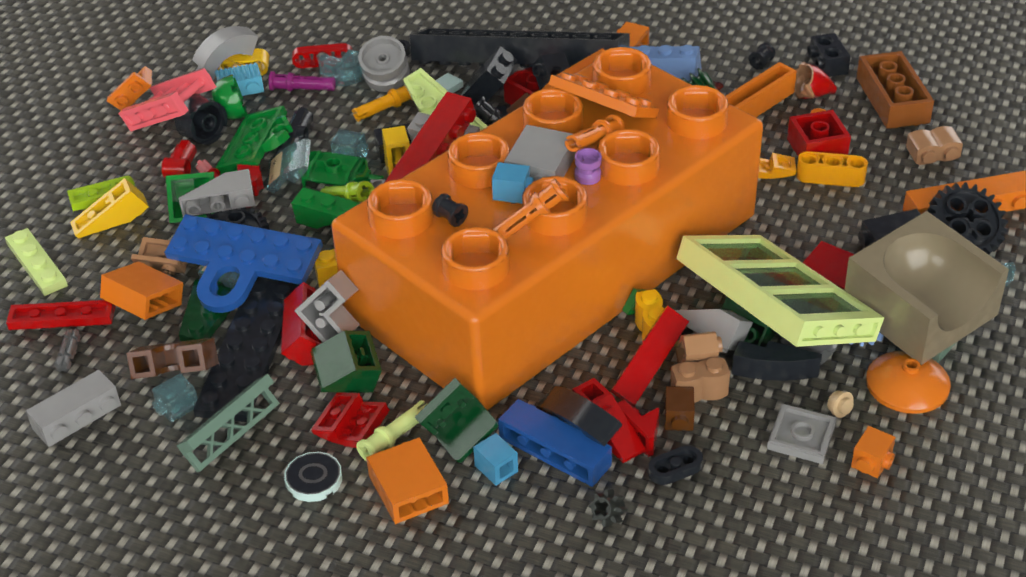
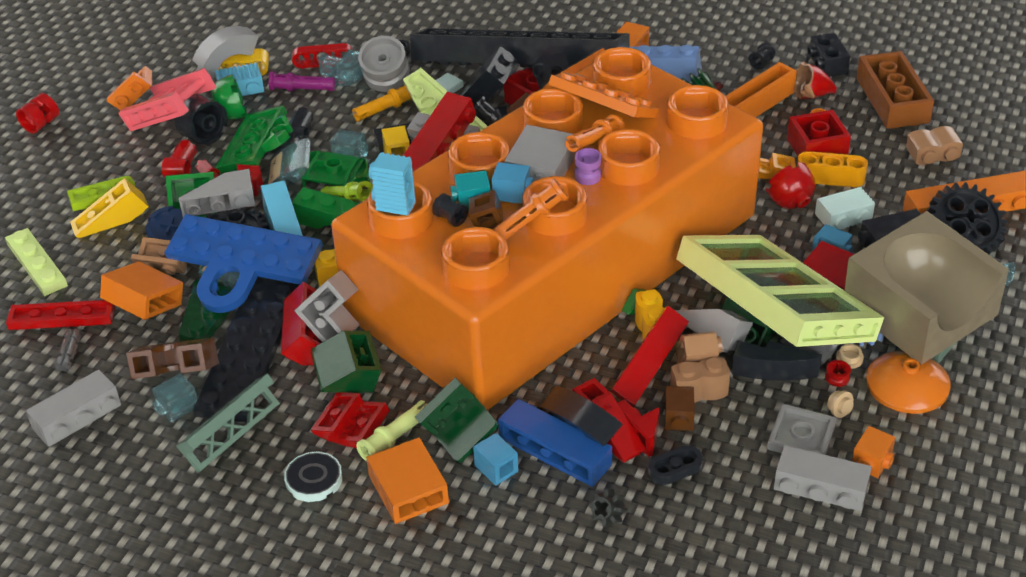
none -> red wheel [16,93,59,134]
none -> dark blue tile [145,206,183,240]
none -> medium azure slope [261,180,303,236]
none -> medium azure brick [369,152,416,216]
none -> teal brick [450,170,491,211]
none -> reddish brown brick [469,190,503,229]
none -> red cylinder [766,162,816,209]
none -> light grey brick [774,445,872,511]
none -> dark azure brick [812,224,854,253]
none -> light aqua brick [815,187,875,230]
none -> red bush [825,360,851,387]
none -> tan plate [836,344,864,369]

